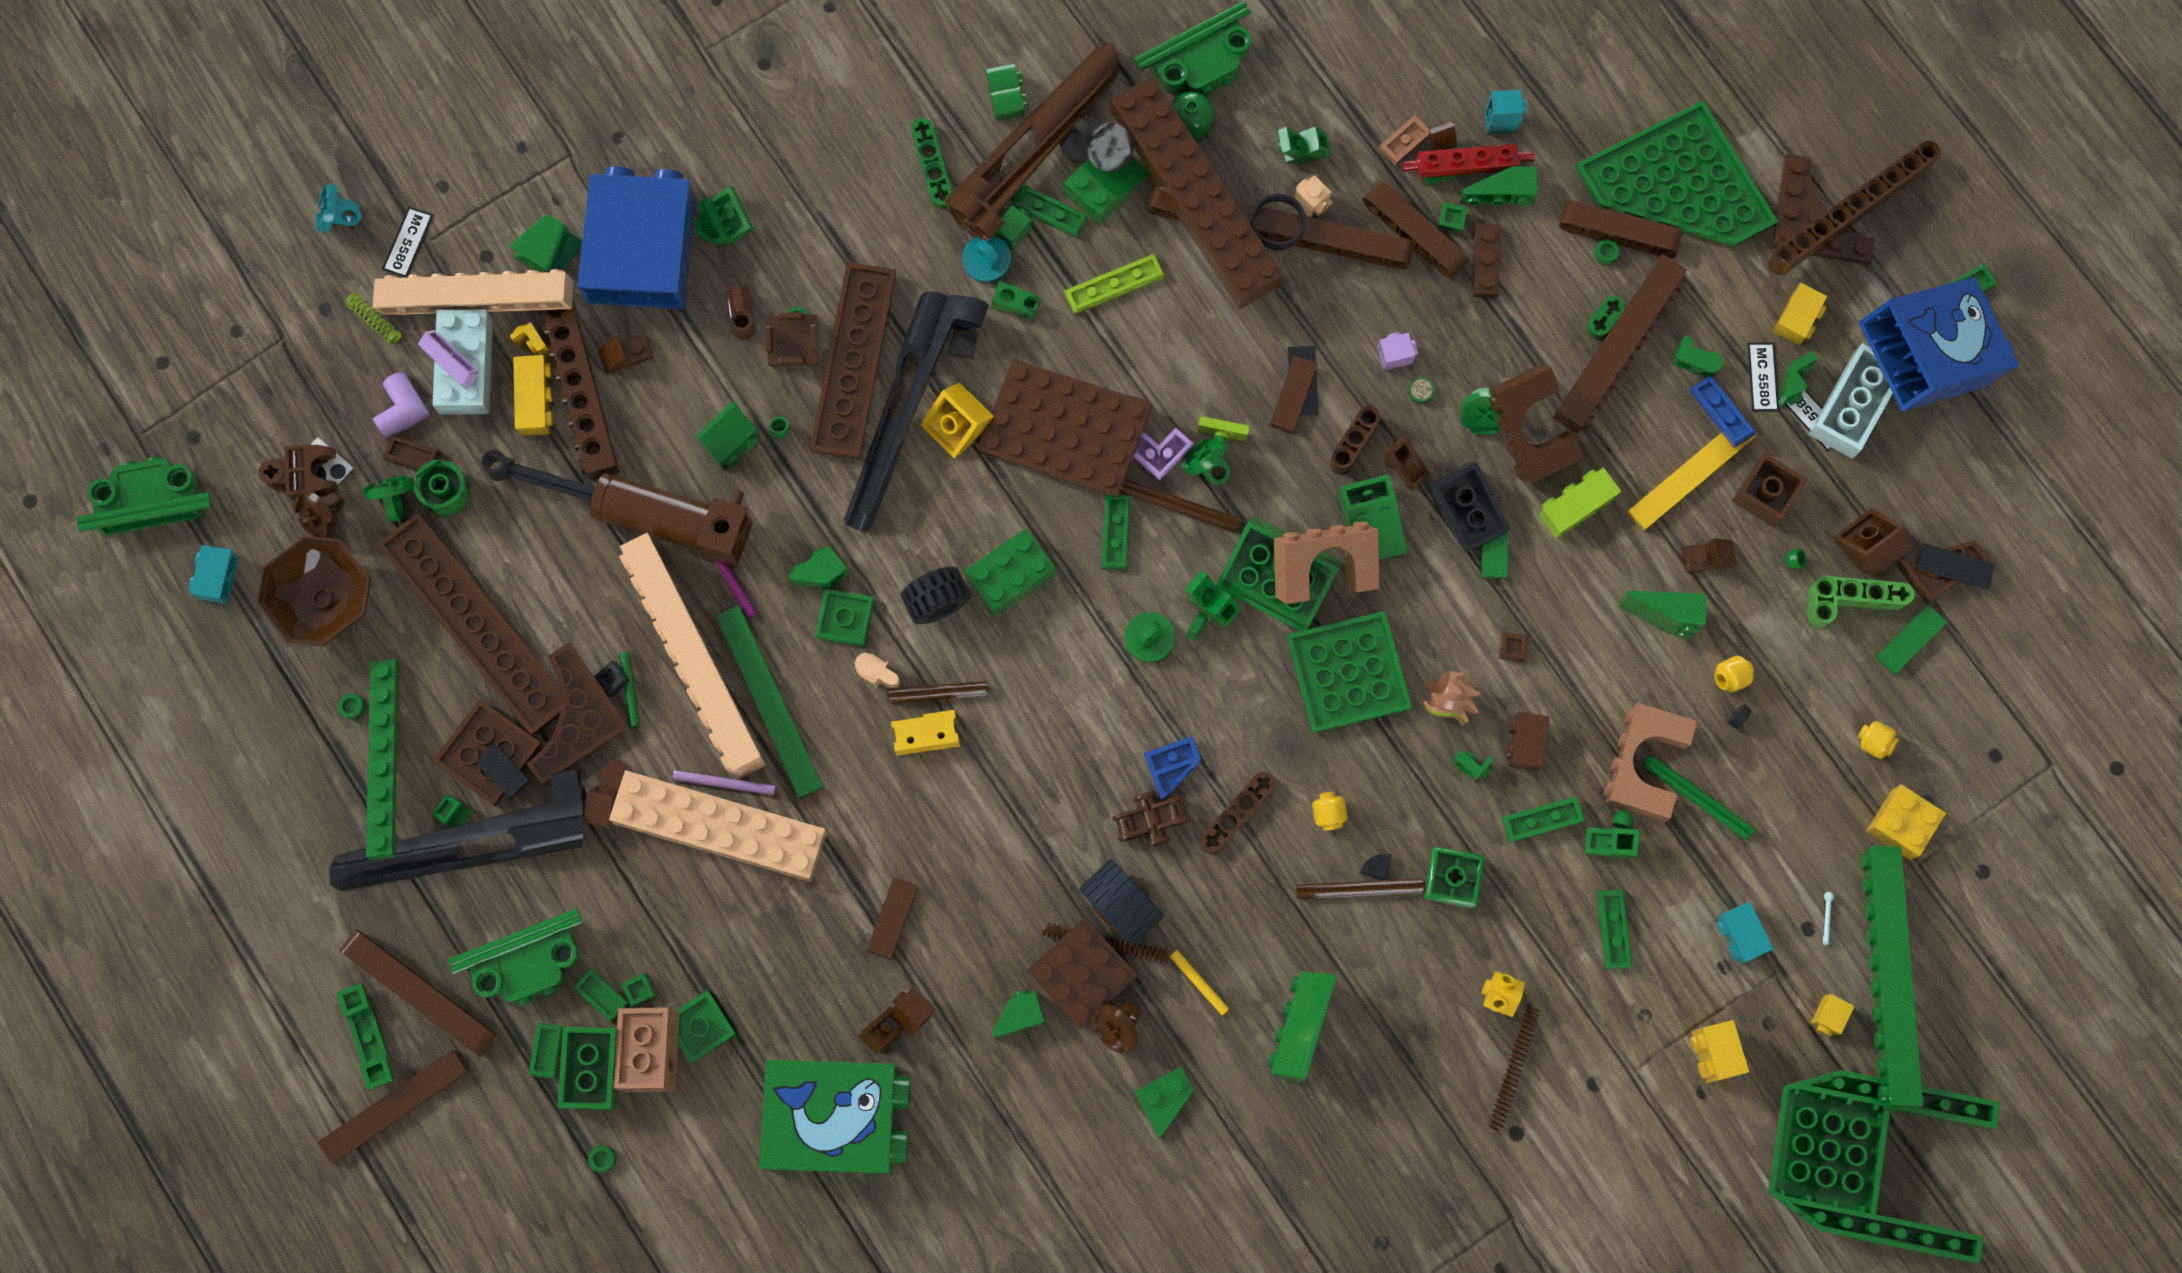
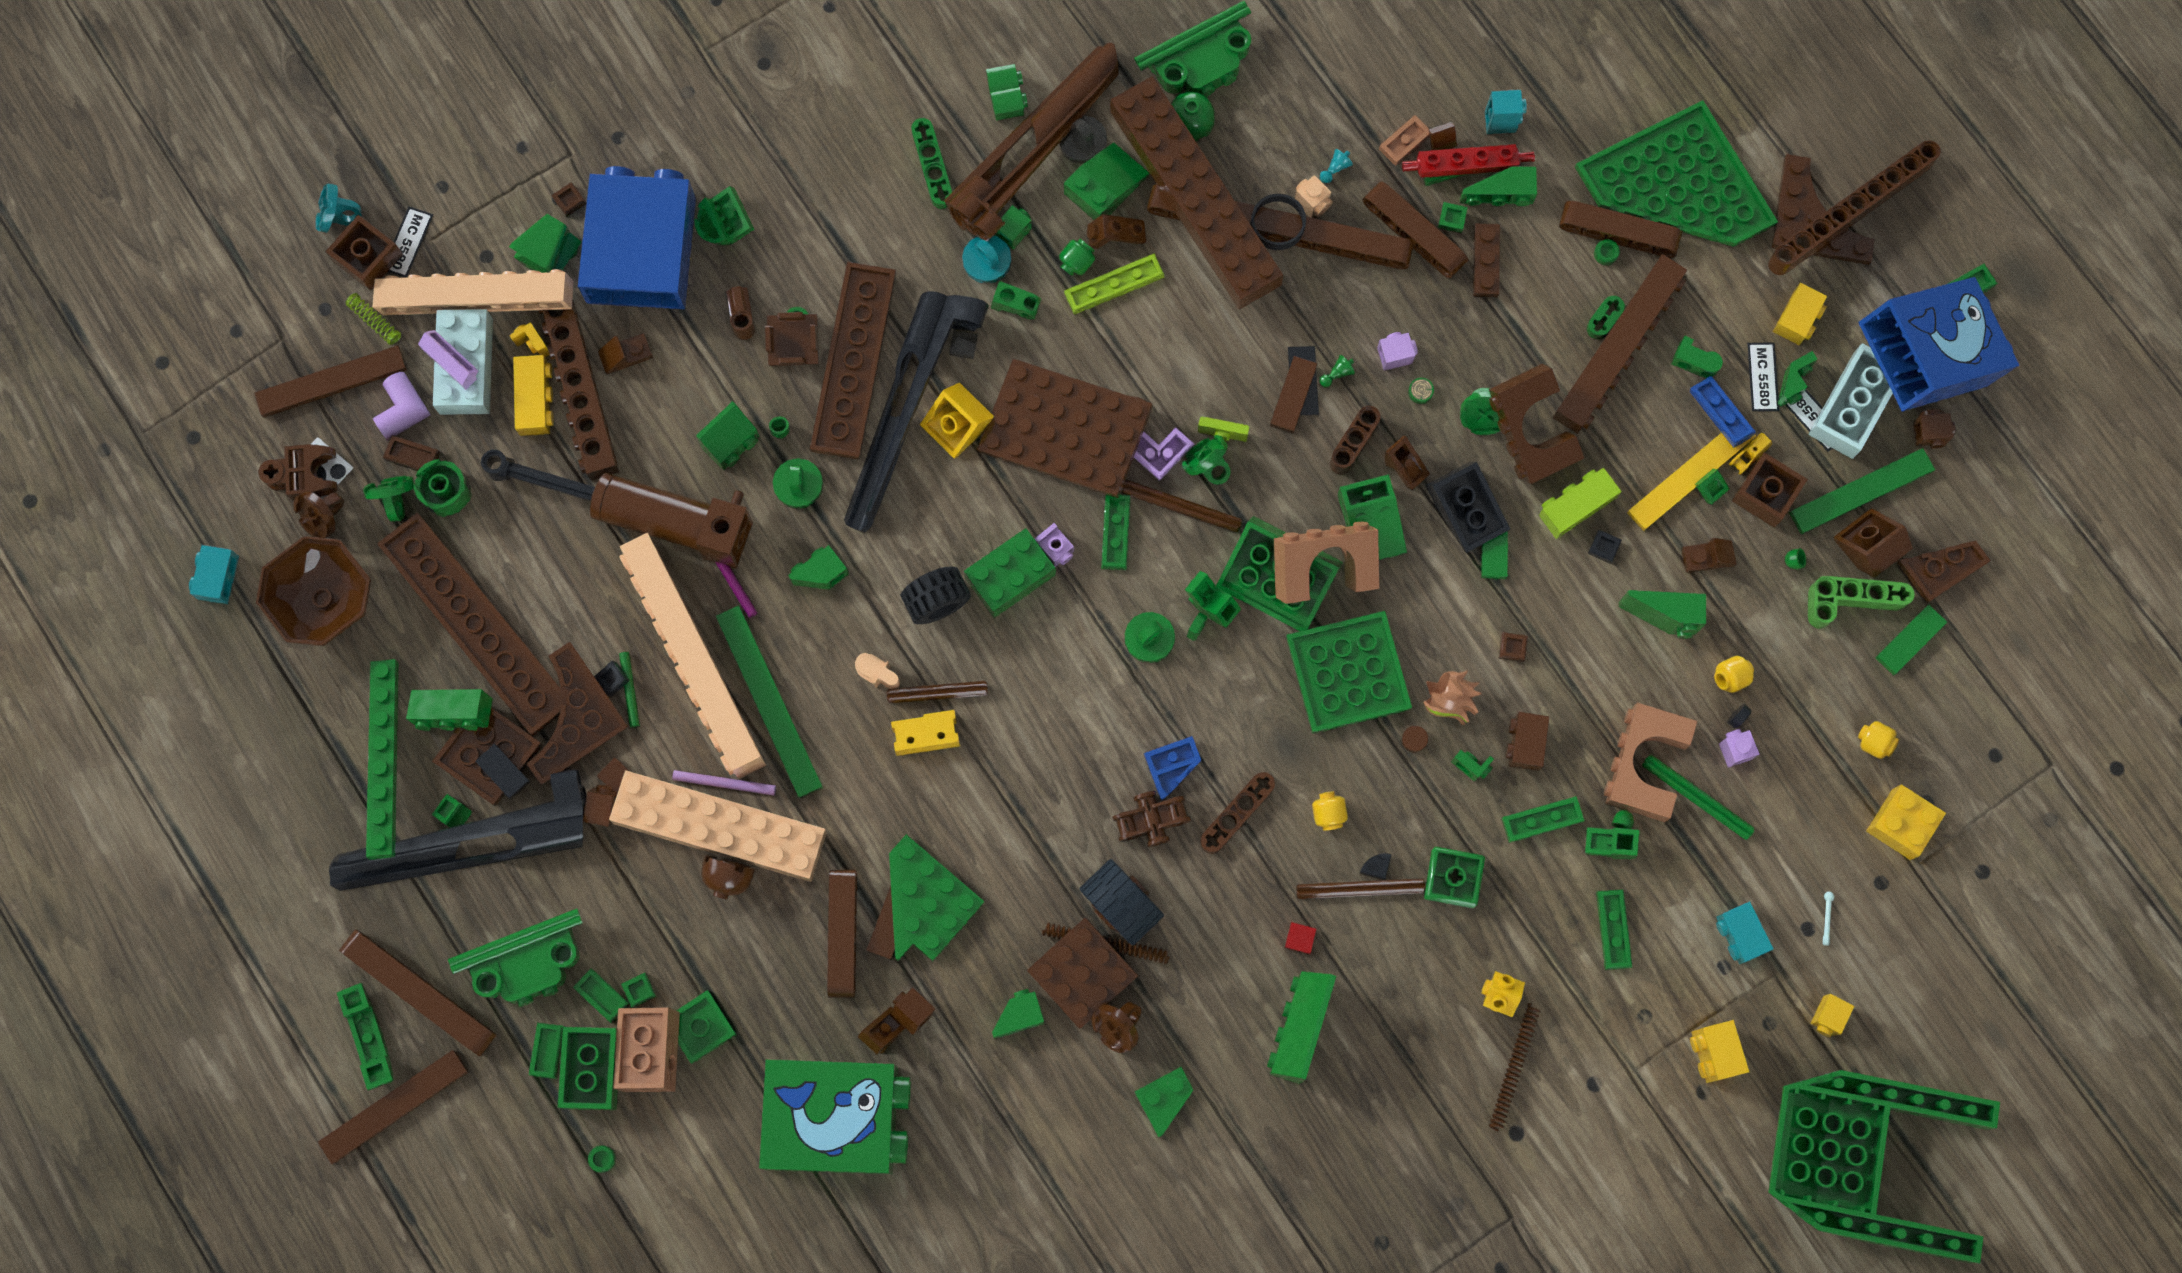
green brick [77,456,212,536] -> none
green tile [338,693,366,720] -> none
green tile [814,588,875,648] -> none
green tile [1011,184,1088,238] -> none
clear smoke tile [1088,122,1134,172] -> none
yellow bar [1170,950,1229,1016] -> none
green brick [1278,126,1331,164] -> none
green brick [1860,846,1923,1111] -> none
black sticker [1917,543,1995,590] -> none
none -> reddish brown tile [254,345,407,418]
none -> reddish brown brick [325,215,403,291]
none -> green brick [406,689,493,731]
none -> reddish brown tile [551,182,587,217]
none -> reddish brown cylinder [701,855,756,900]
none -> green tile [773,458,824,509]
none -> reddish brown beam [827,870,857,998]
none -> green wing [889,834,984,962]
none -> lavender brick [1035,523,1074,567]
none -> green head [1059,239,1095,276]
none -> reddish brown bracket [1087,214,1146,249]
none -> red tile [1284,922,1316,955]
none -> green piece [1319,355,1355,387]
none -> teal piece [1320,149,1353,184]
none -> reddish brown tile [1401,726,1428,753]
none -> black tile [1588,530,1622,564]
none -> green tile [1695,469,1730,505]
none -> lavender brick [1719,729,1759,768]
none -> yellow bar [1729,433,1772,475]
none -> green tile [1789,448,1935,535]
none -> reddish brown brick [1913,409,1956,449]

